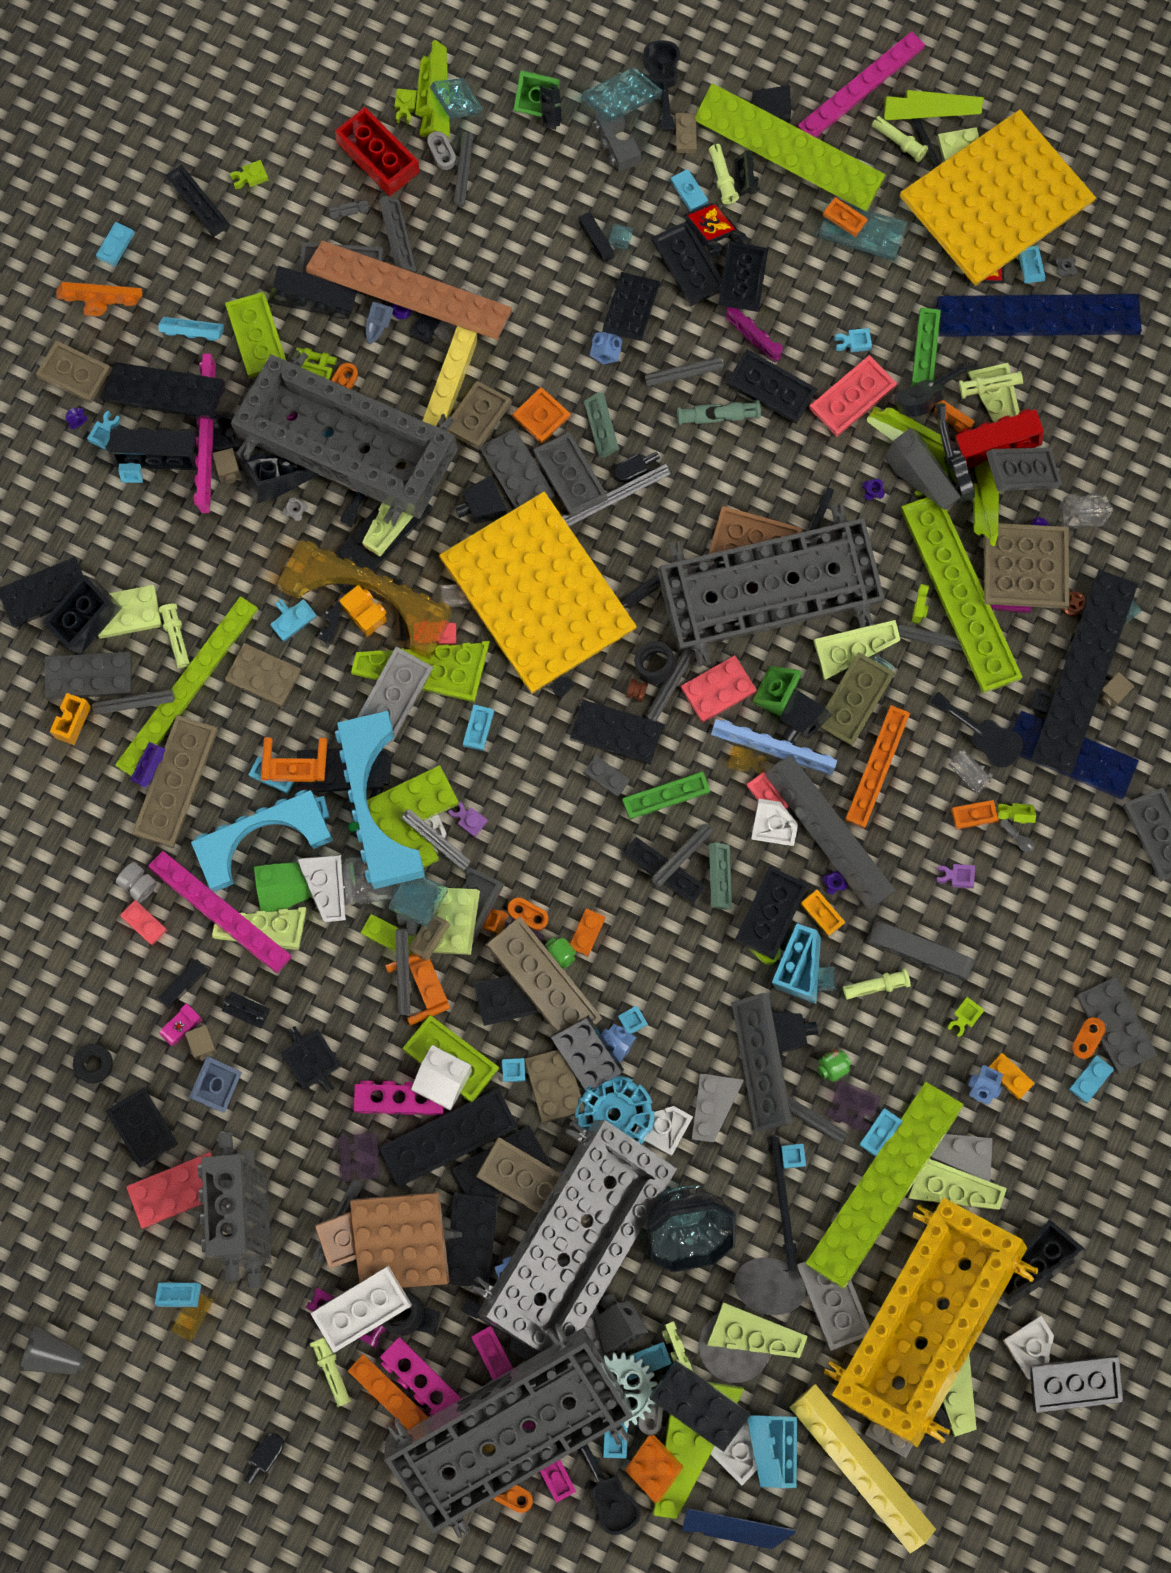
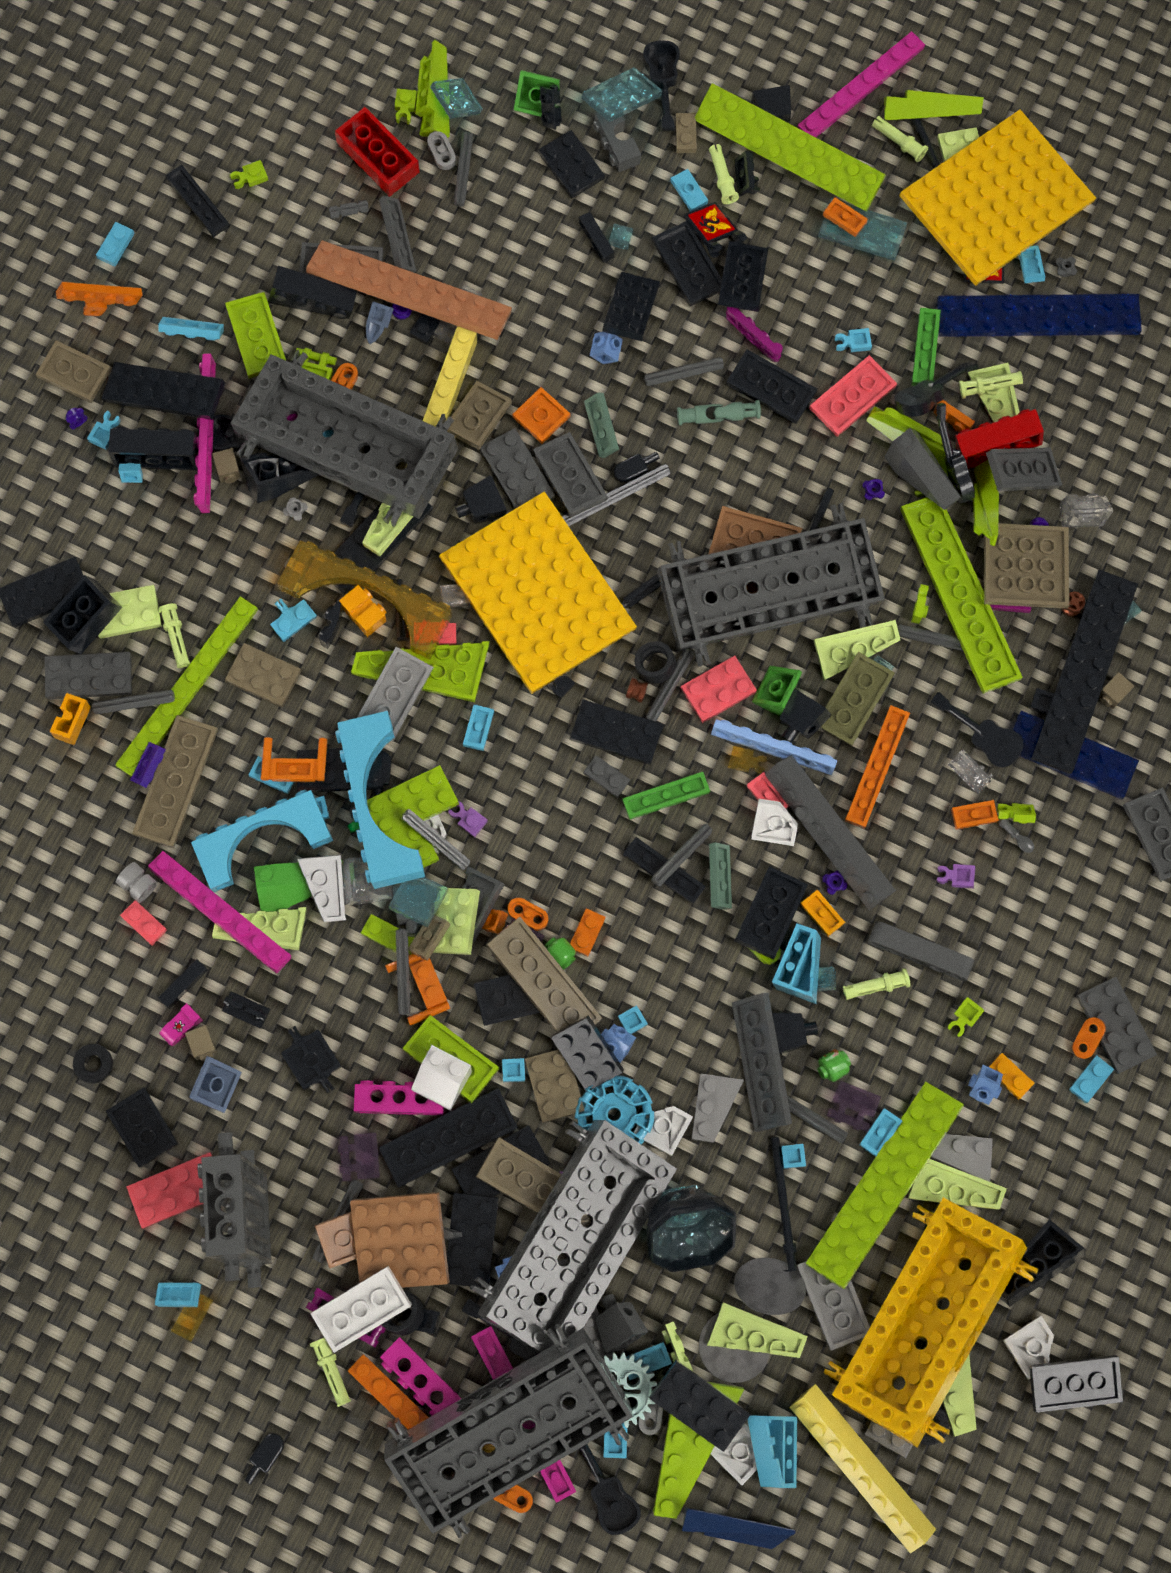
dark grey cone [19,1325,86,1375] -> none
orange plate [625,1435,684,1503] -> none
none -> black plate [538,130,605,199]

